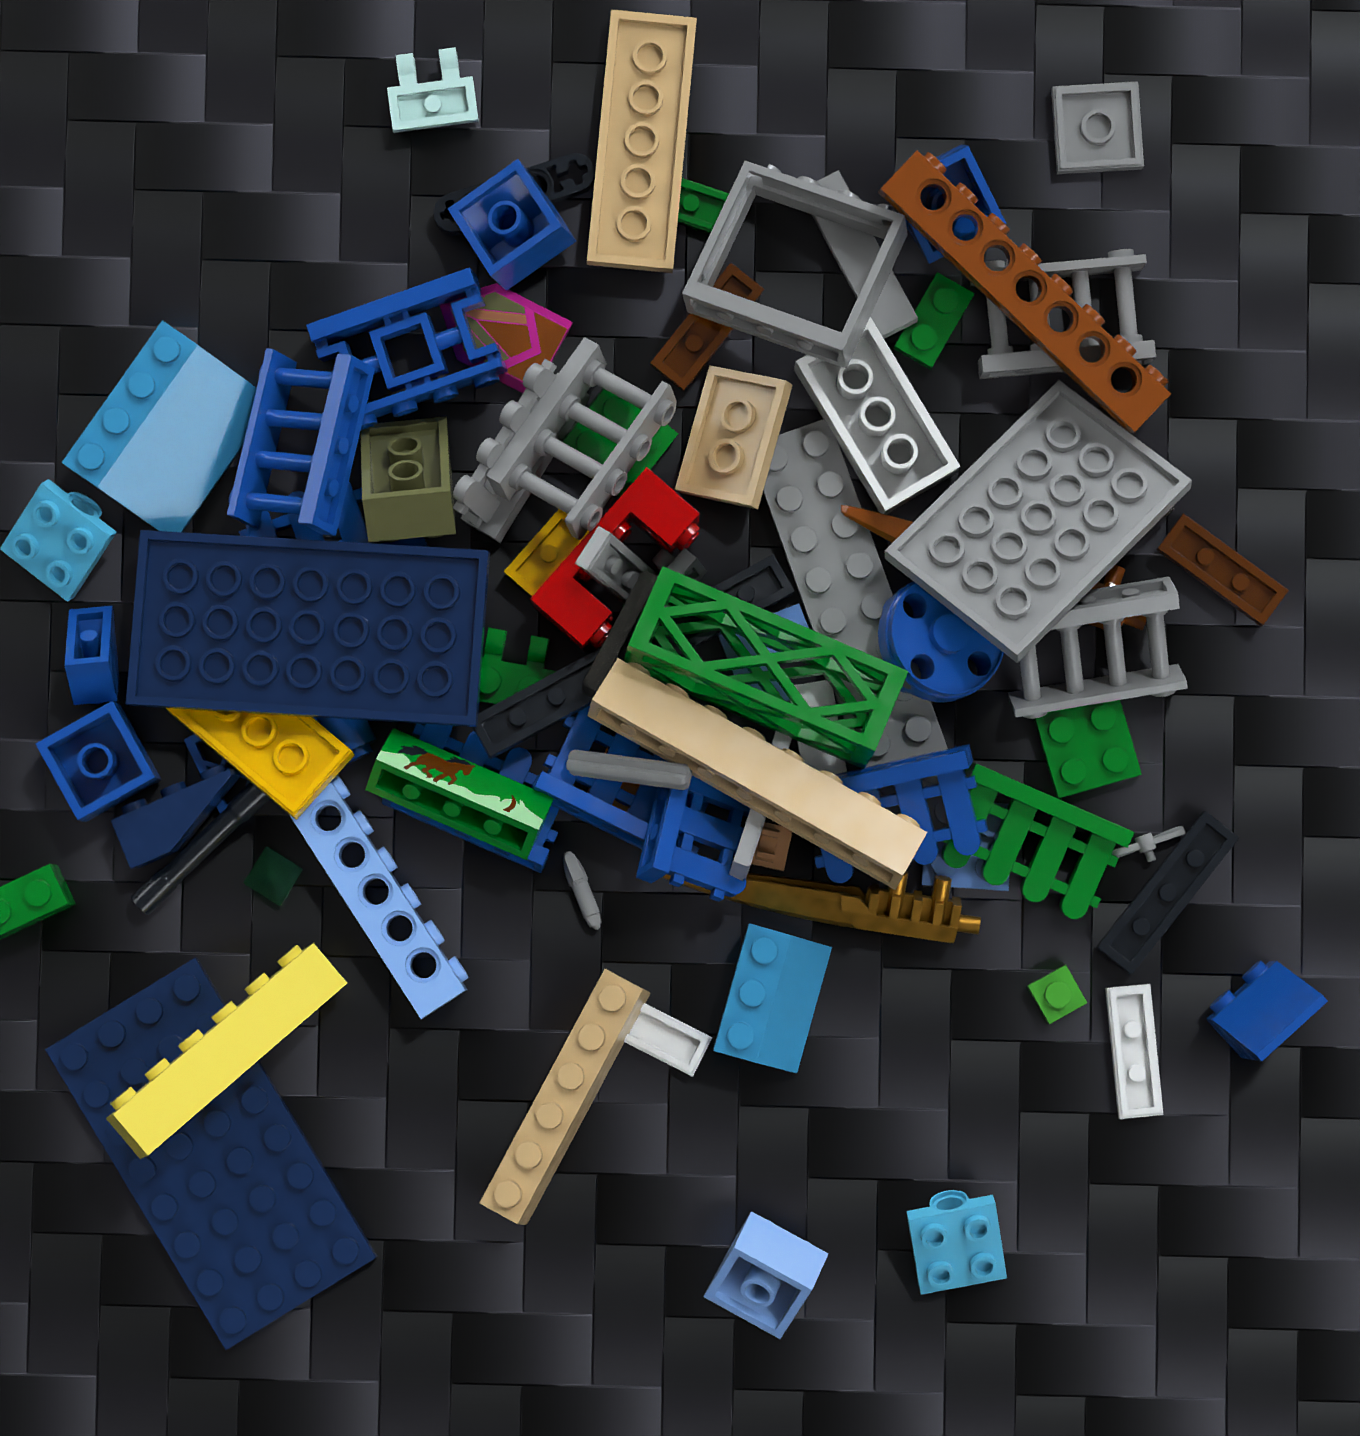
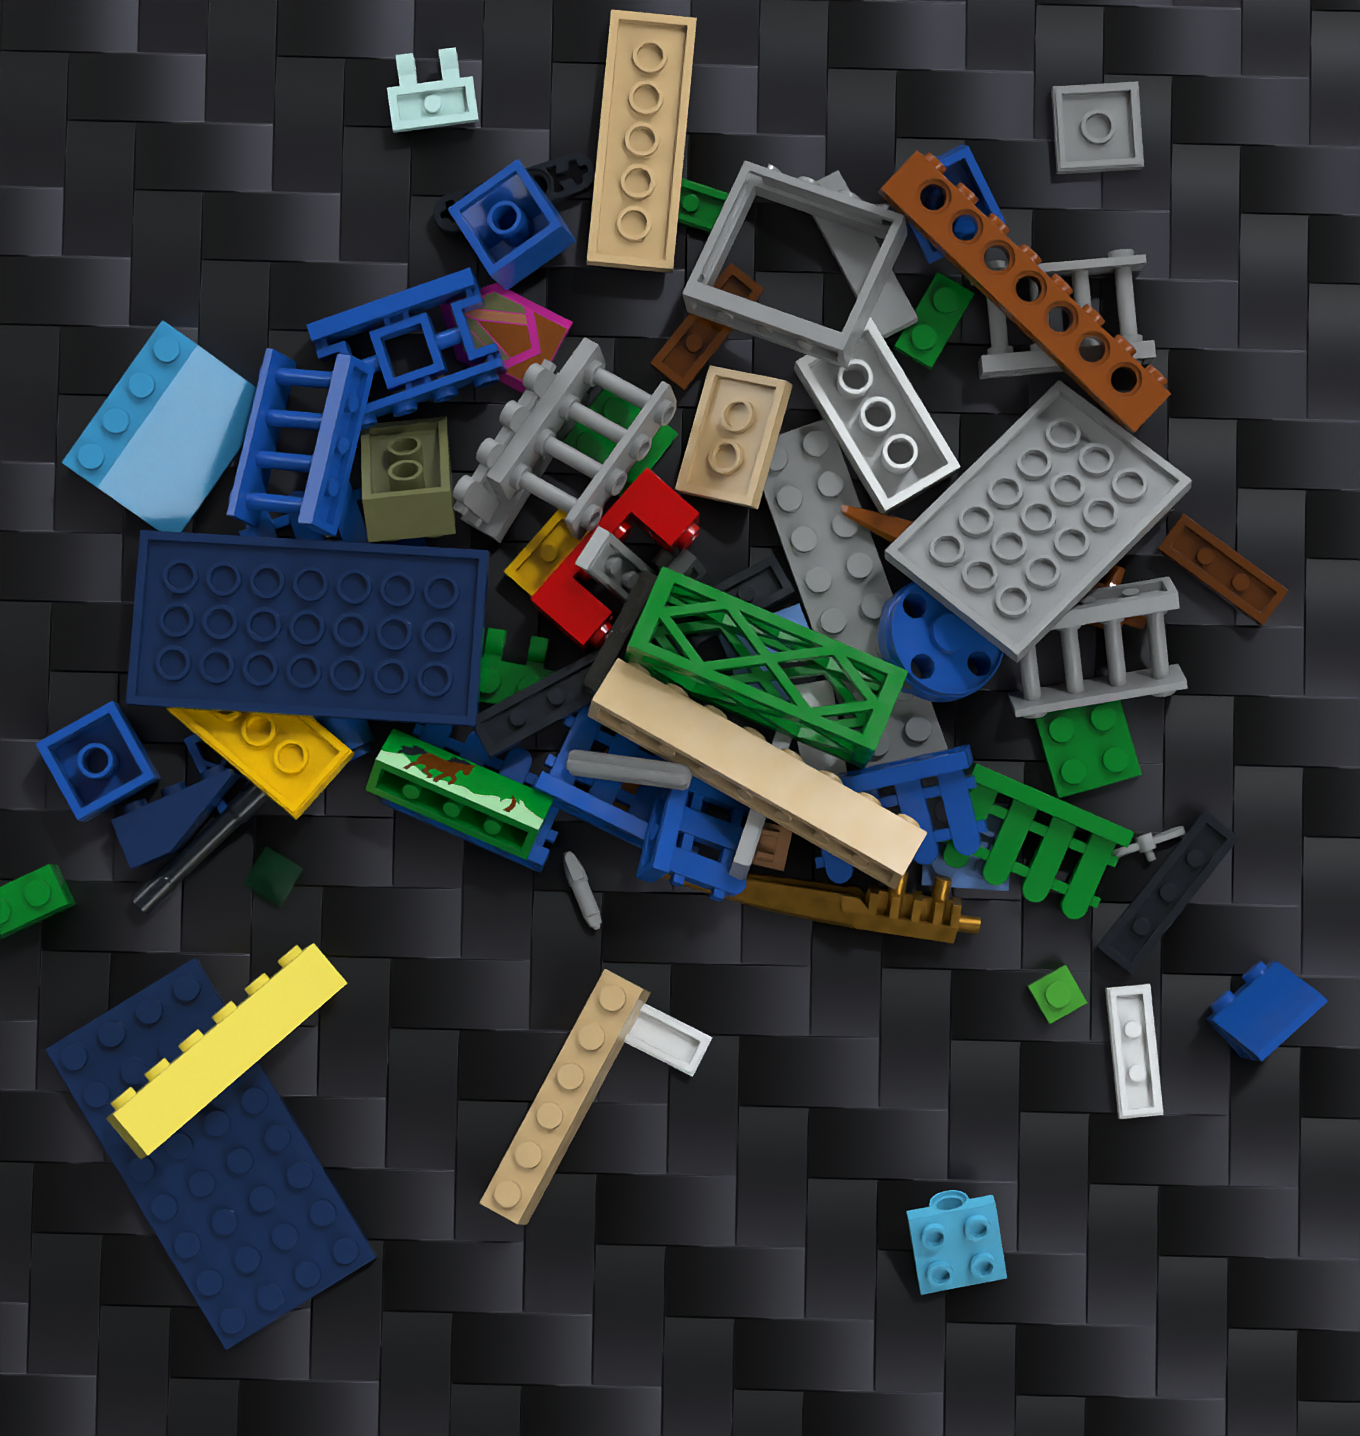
medium azure plate [0,479,117,602] -> none
blue slope [64,605,119,705] -> none
light blue brick [290,774,469,1019] -> none
light blue slope [704,1211,828,1339] -> none
dark azure slope [713,923,832,1073] -> none

